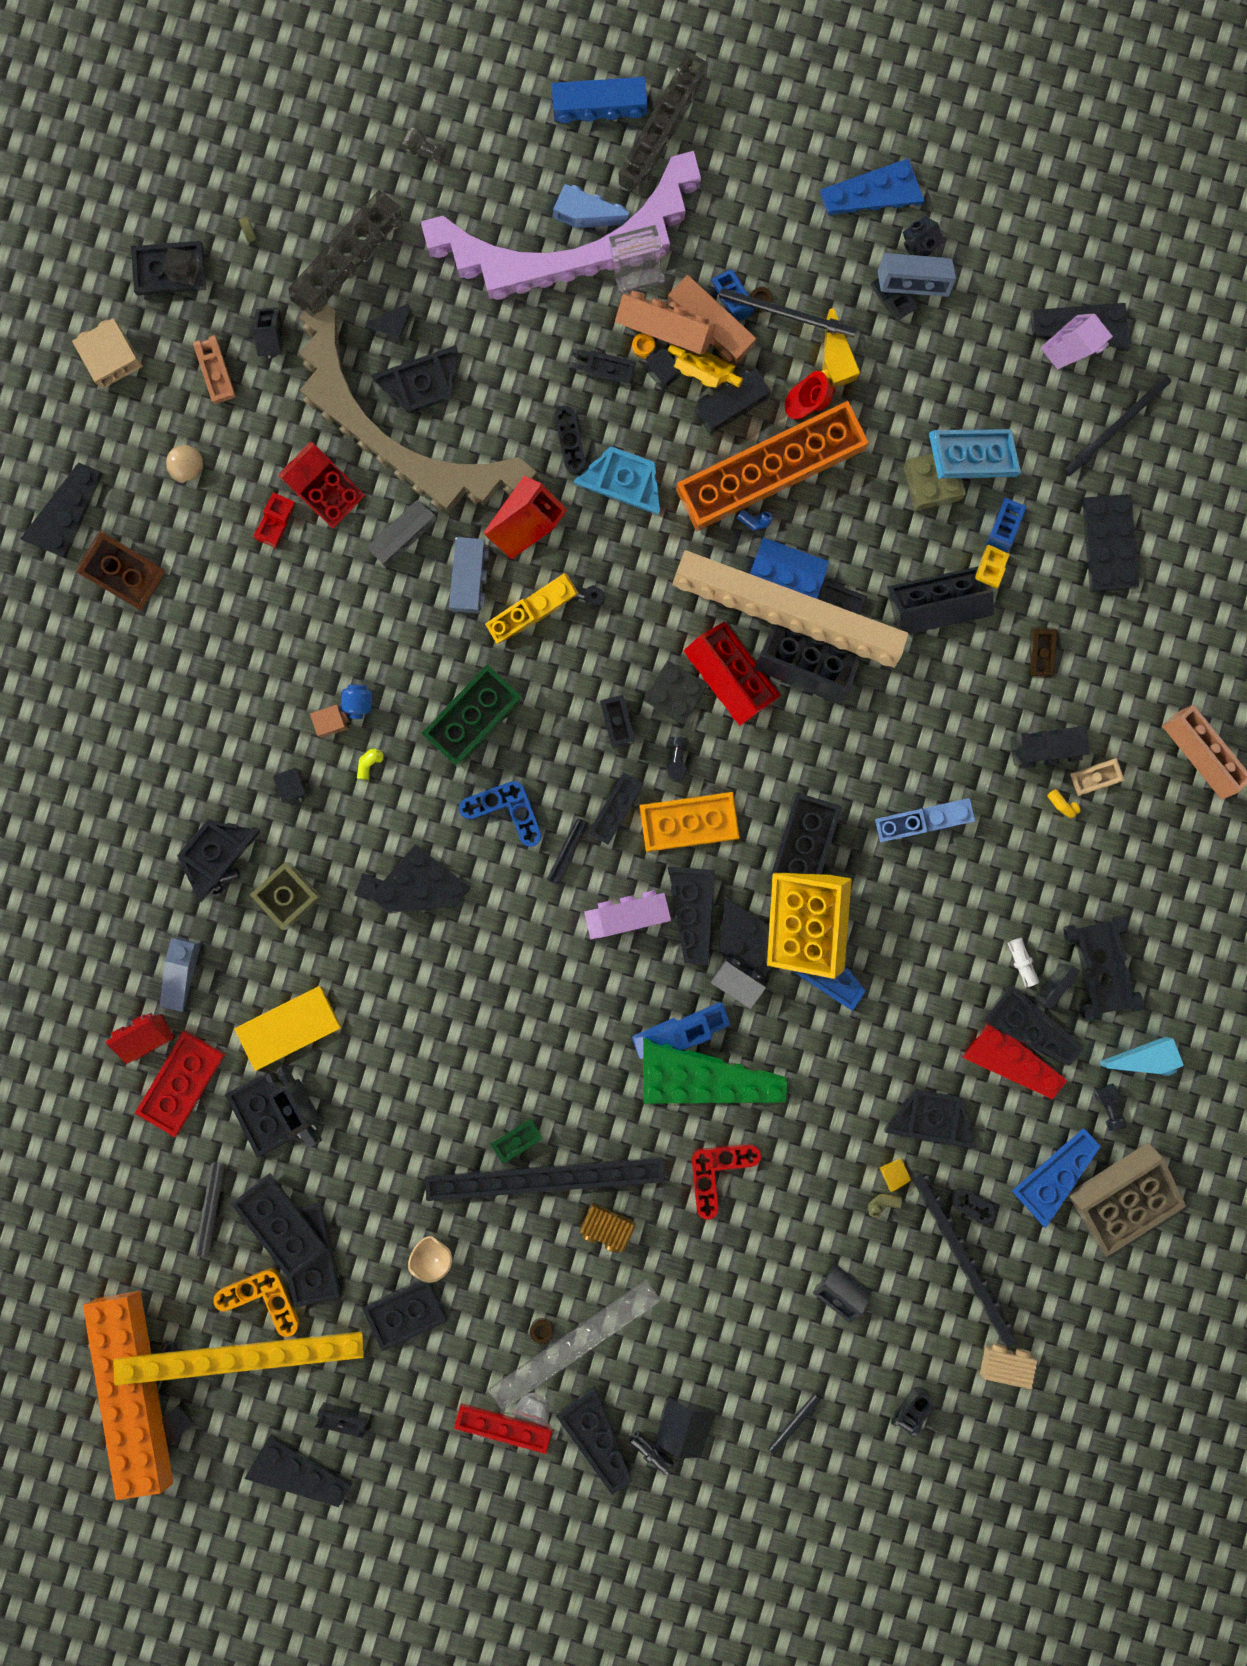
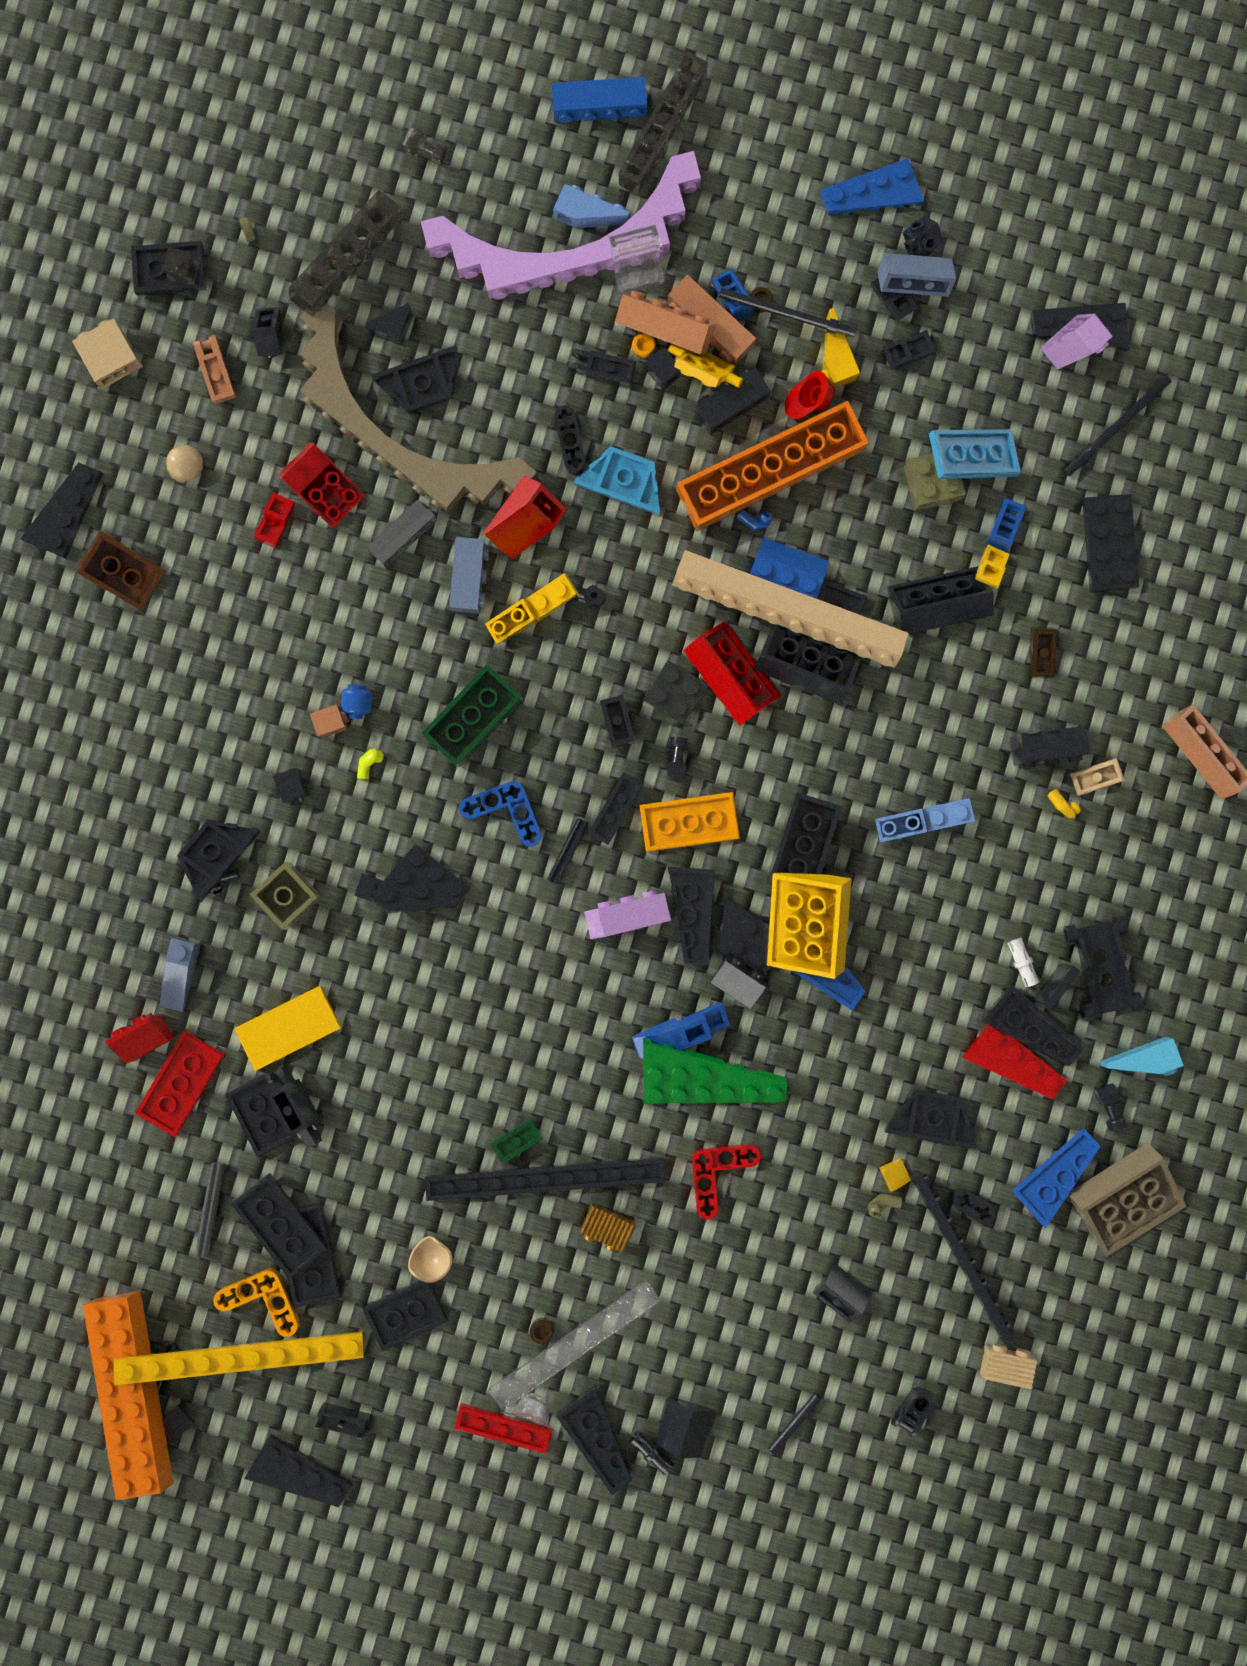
none -> black slope [882,330,936,370]

